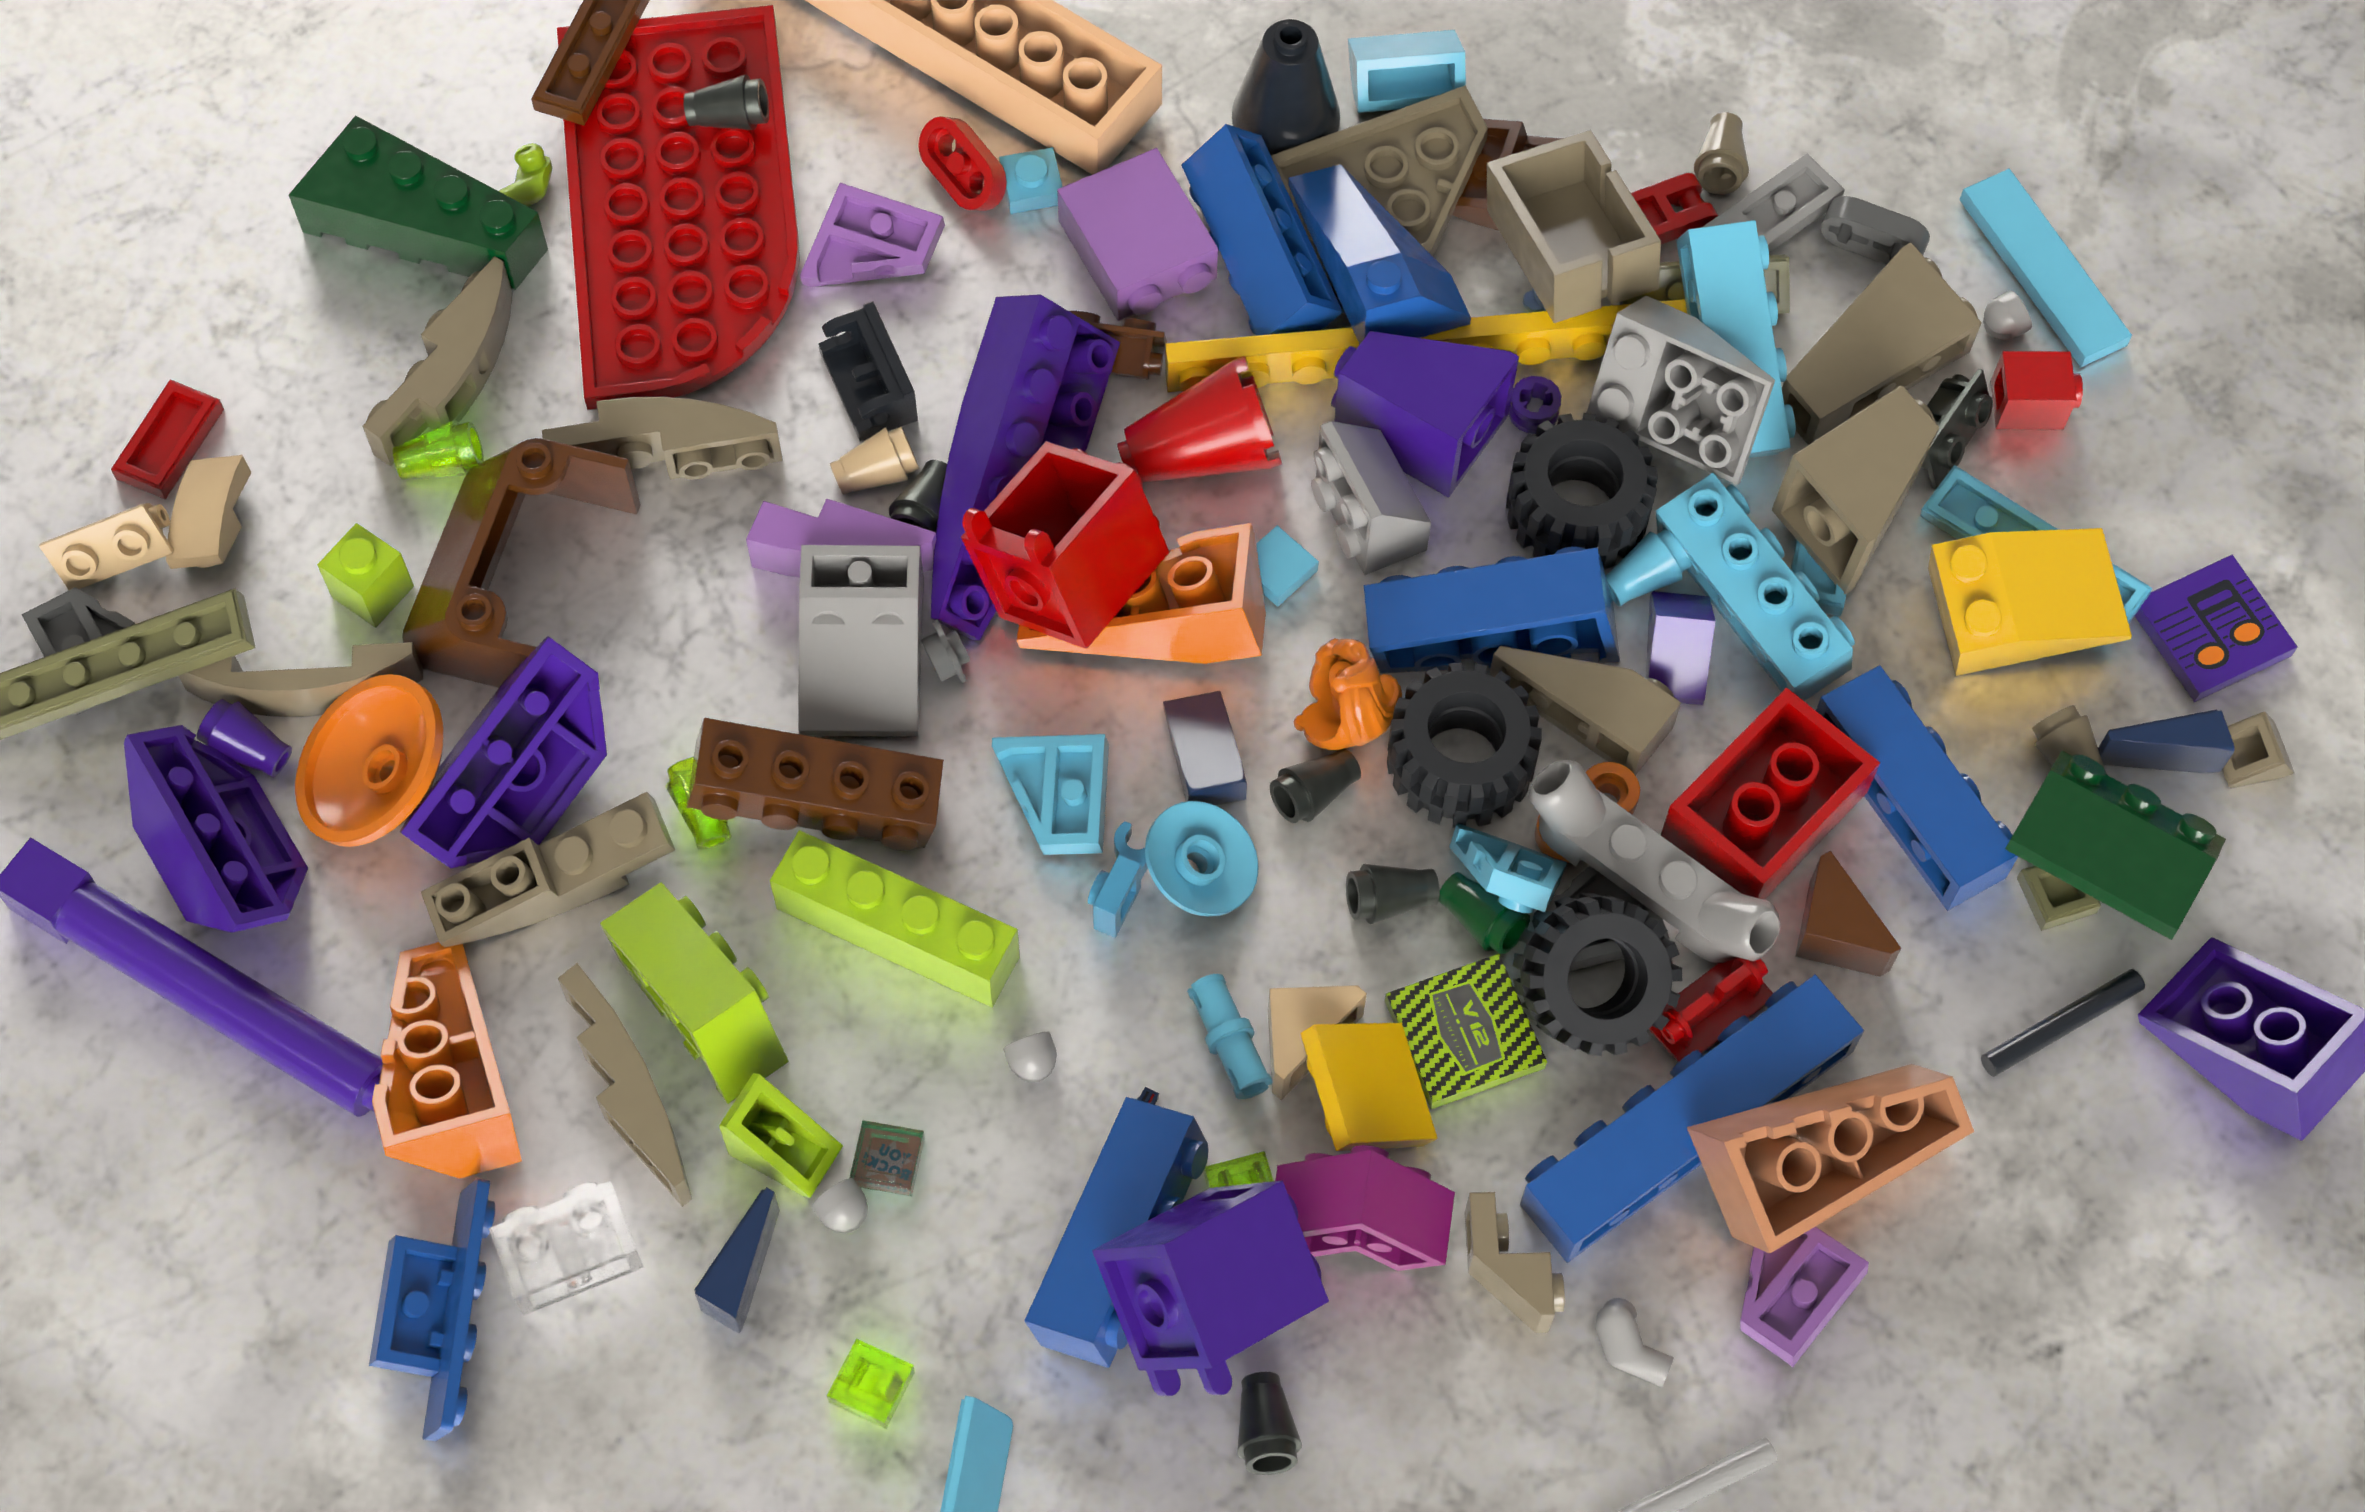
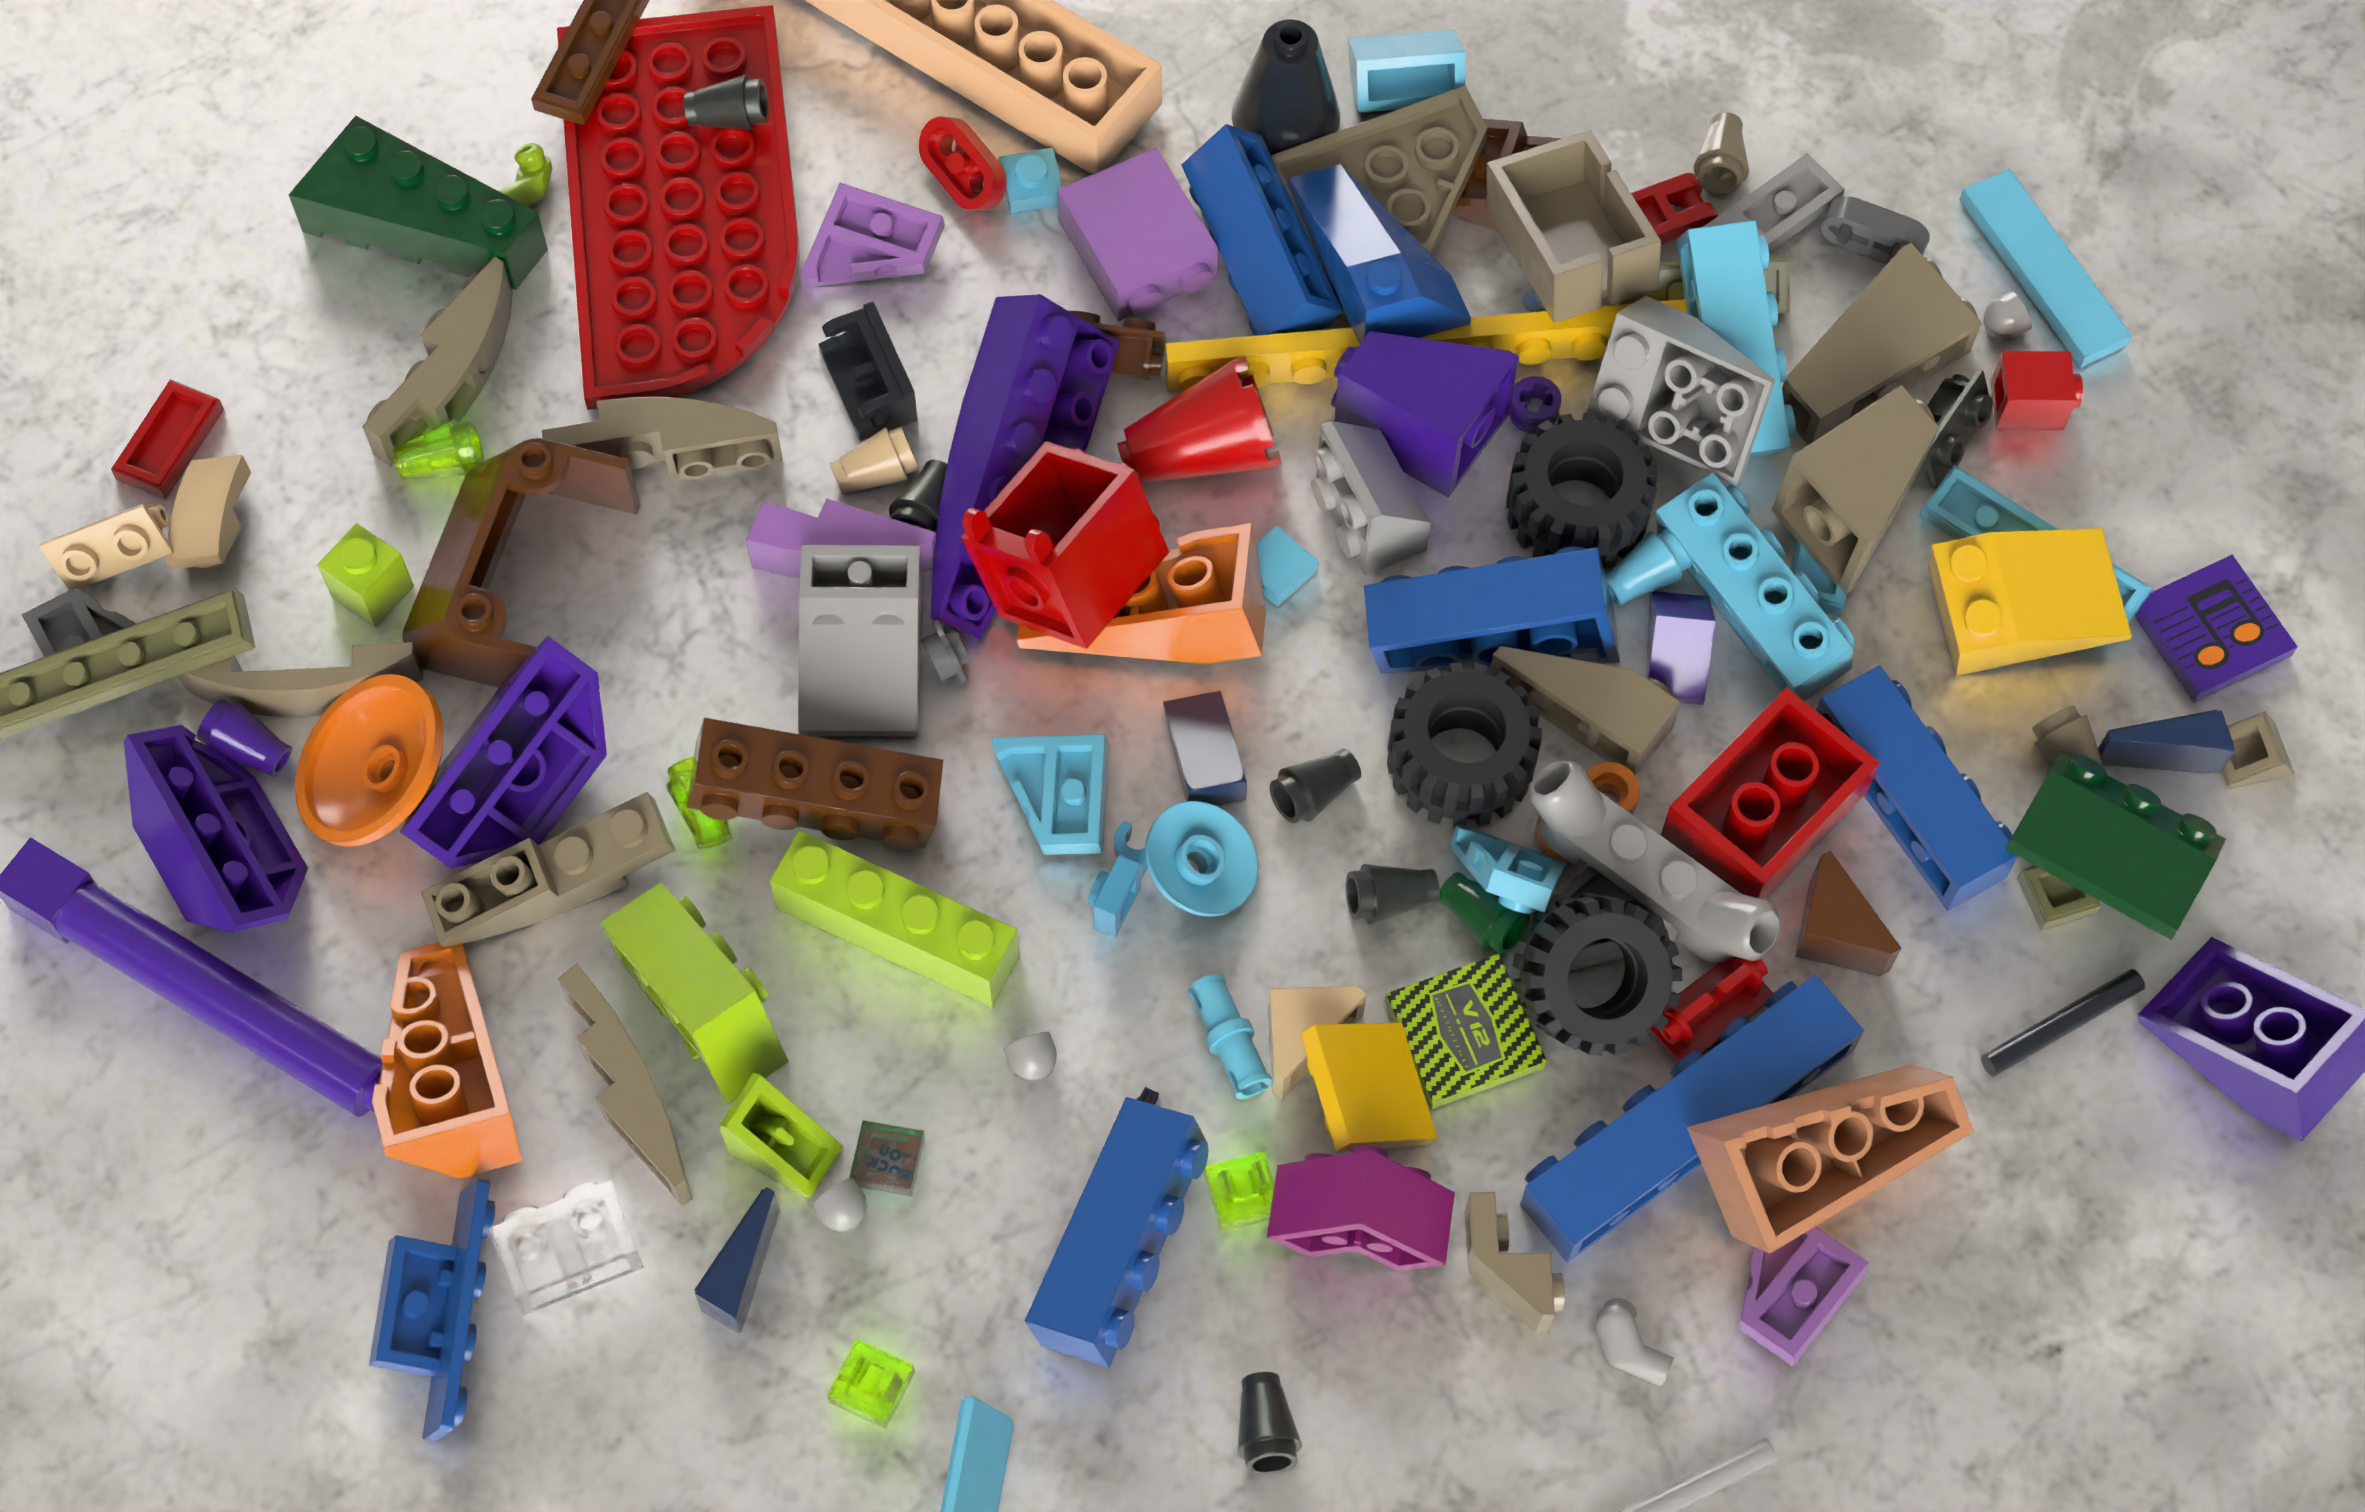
dark purple container [1092,1180,1329,1396] -> none
orange hair [1294,638,1402,750] -> none

